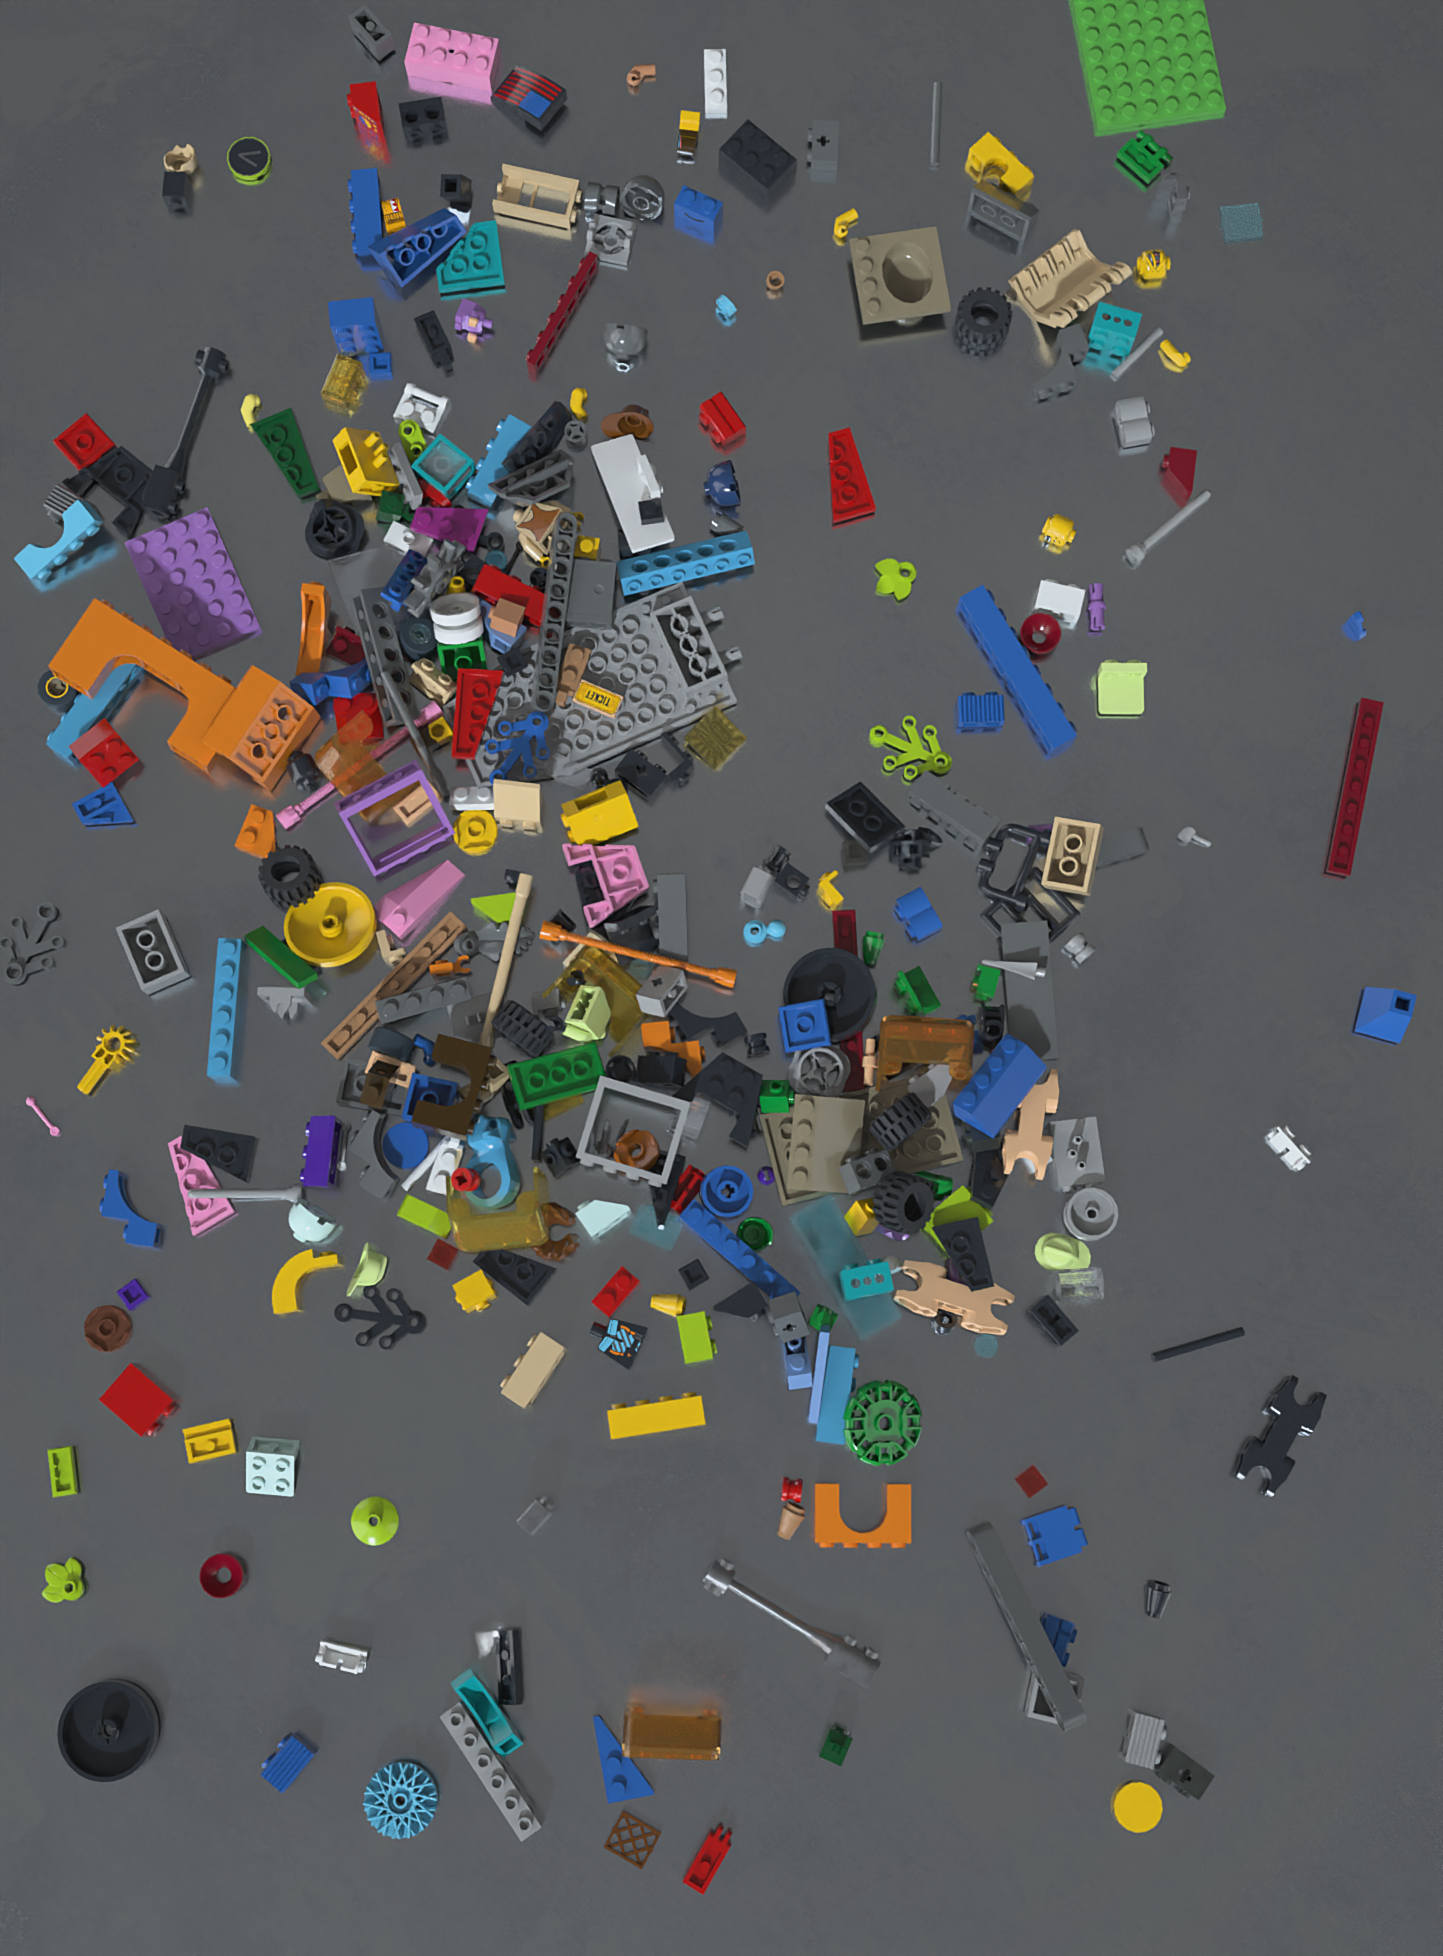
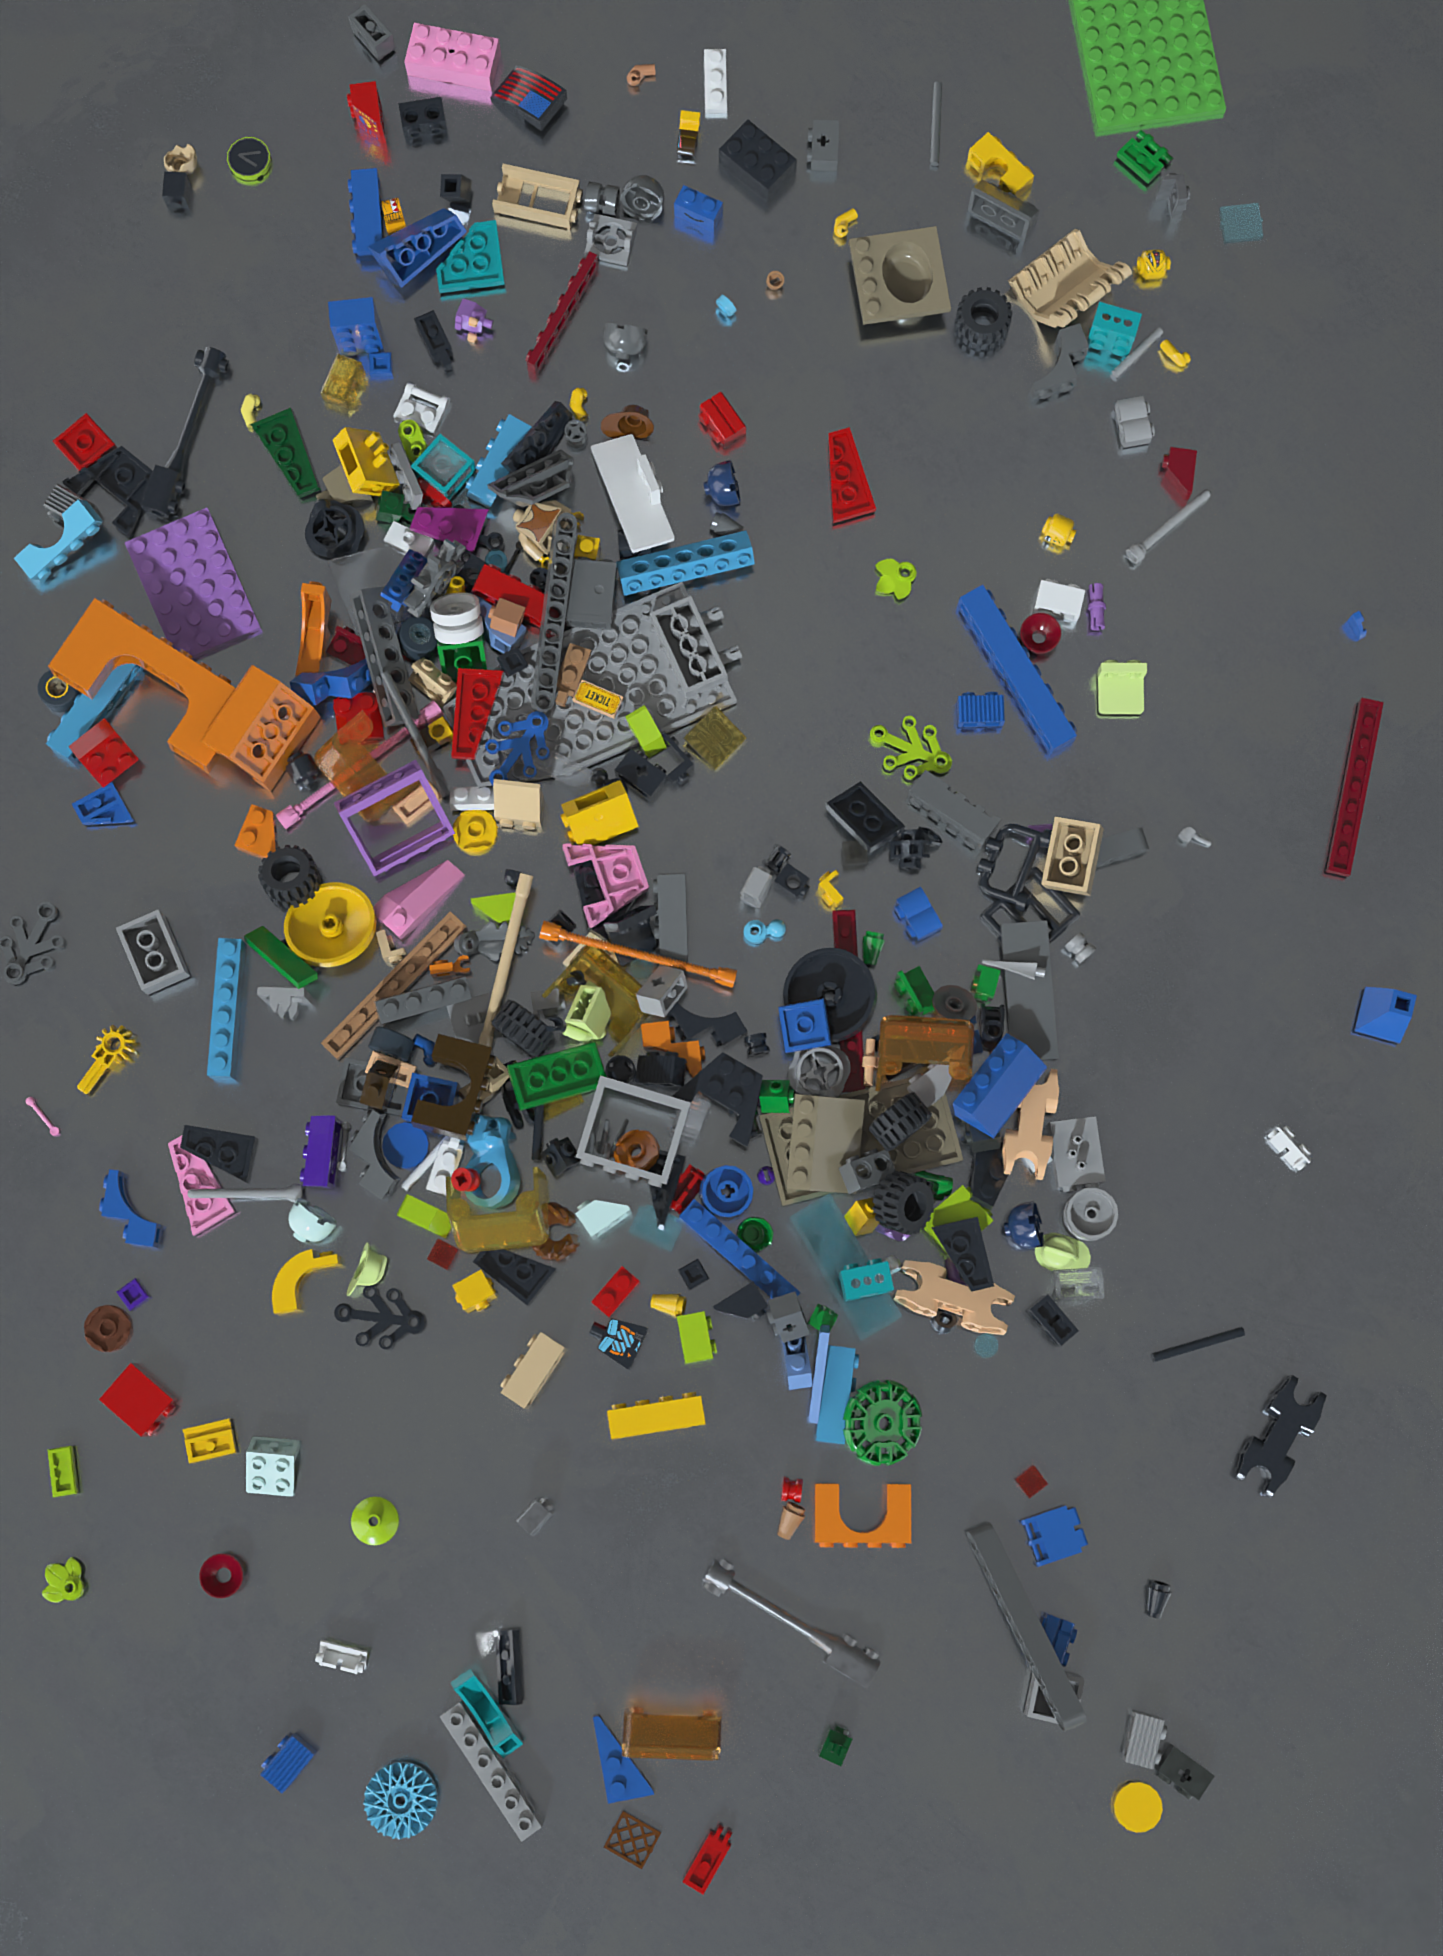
black piece [57,1680,159,1782] -> none
black plate [638,499,664,525] -> none
none -> lime slope [625,705,667,758]
none -> dark grey dish [932,985,977,1023]
none -> dark blue cylinder [1004,1201,1044,1248]

